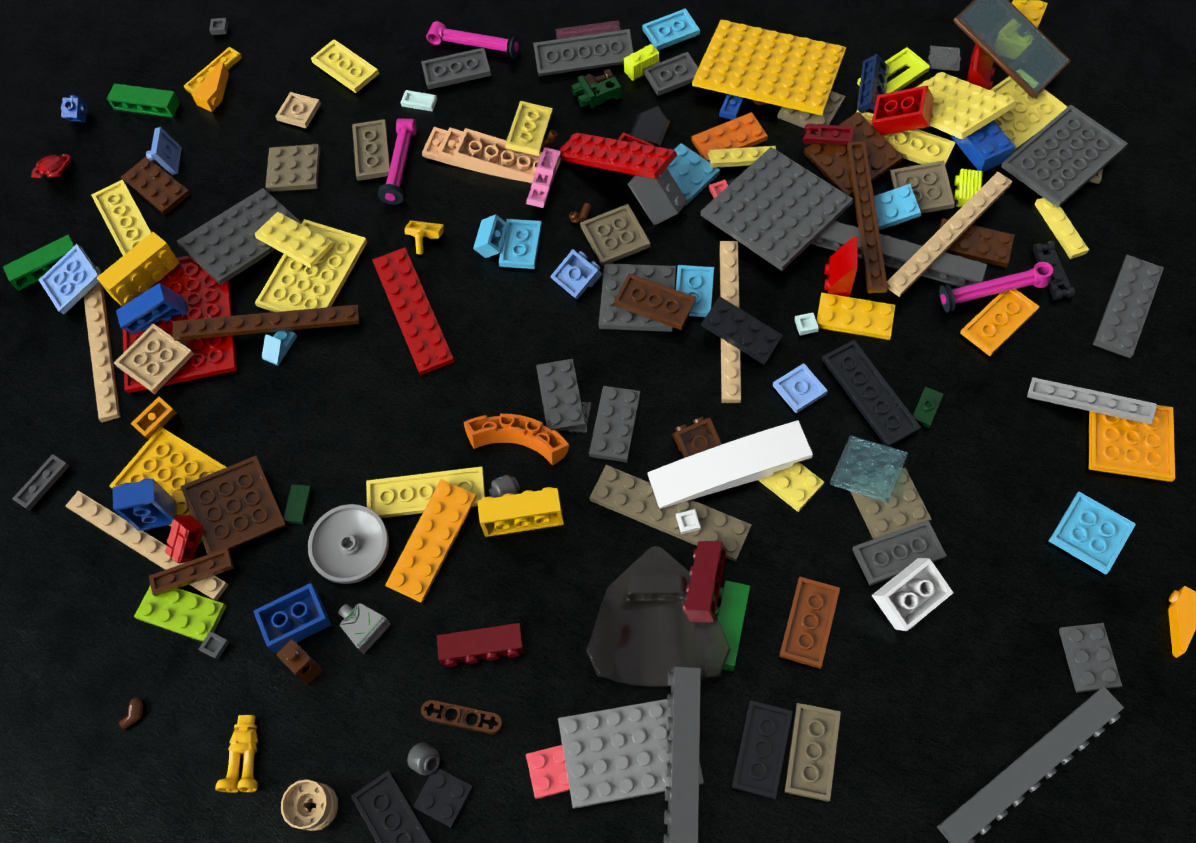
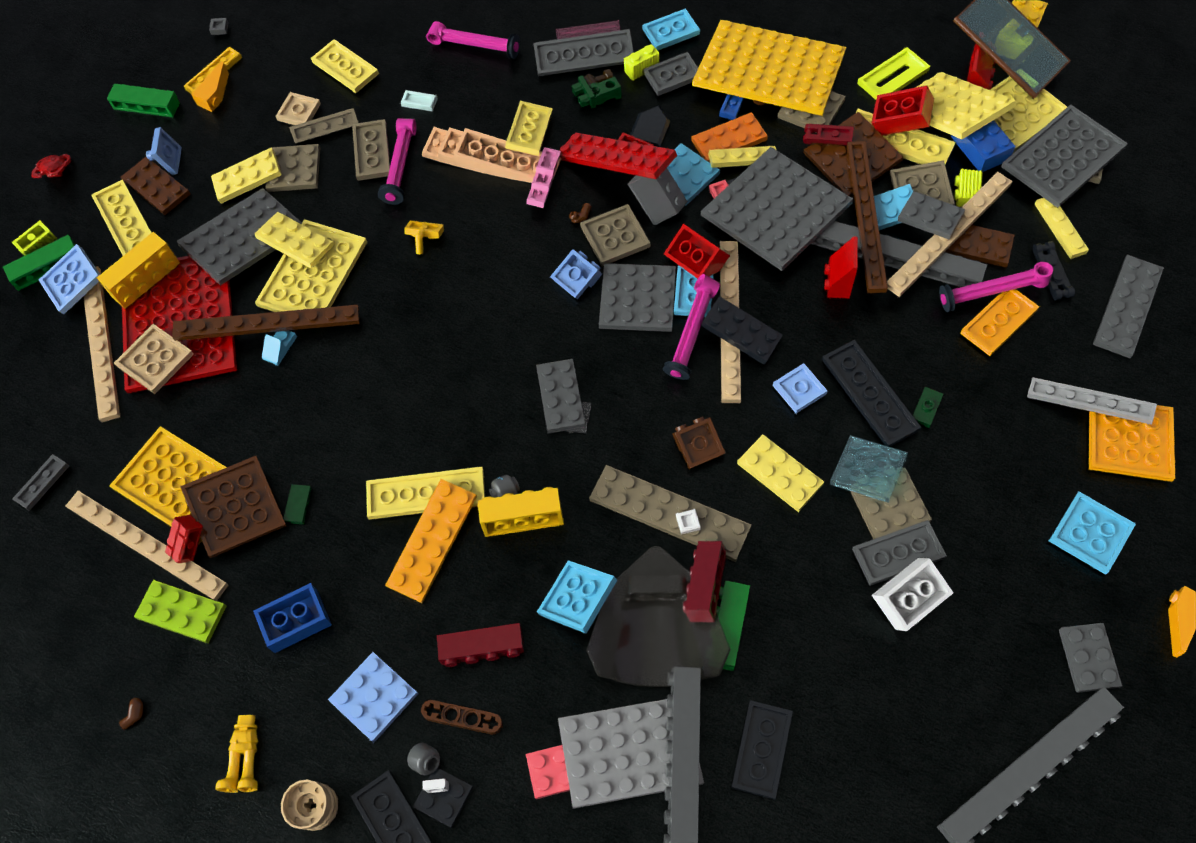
blue brick [61,95,88,122] -> none
blue brick [113,478,177,531] -> none
blue wedge [116,283,188,334] -> none
light orange brick [131,397,177,439] -> none
reddish brown plate [149,548,234,596] -> none
dark grey plate [198,631,229,660] -> none
reddish brown torso [276,640,323,686] -> none
light grey dish [308,504,389,584] -> none
light grey torso [338,603,391,654] -> none
red plate [372,248,454,376] -> none
dark grey plate [421,48,491,90] -> none
orange brick [464,414,569,466] -> none
medium azure brick [473,214,508,258] -> none
medium azure plate [499,219,542,269] -> none
reddish brown arm [540,130,558,152] -> none
dark grey plate [589,386,640,462] -> none
reddish brown plate [614,273,696,330] -> none
white slope [647,420,813,509] -> none
dark orange plate [779,577,840,669] -> none
dark tan plate [784,703,841,802] -> none
light aqua plate [795,313,818,335] -> none
yellow plate [816,293,895,340] -> none
dark blue fence [857,54,889,113] -> none
clear piece [928,46,961,71] -> none
none -> neon yellow brick [12,221,57,256]
none -> light yellow plate [211,148,282,204]
none -> dark tan plate [289,108,358,144]
none -> light blue plate [328,652,418,743]
none -> white tile [423,779,449,793]
none -> medium azure plate [537,561,617,633]
none -> dark pink piece [663,274,720,380]
none -> red slope [664,224,730,279]
none -> dark grey plate [898,191,965,240]

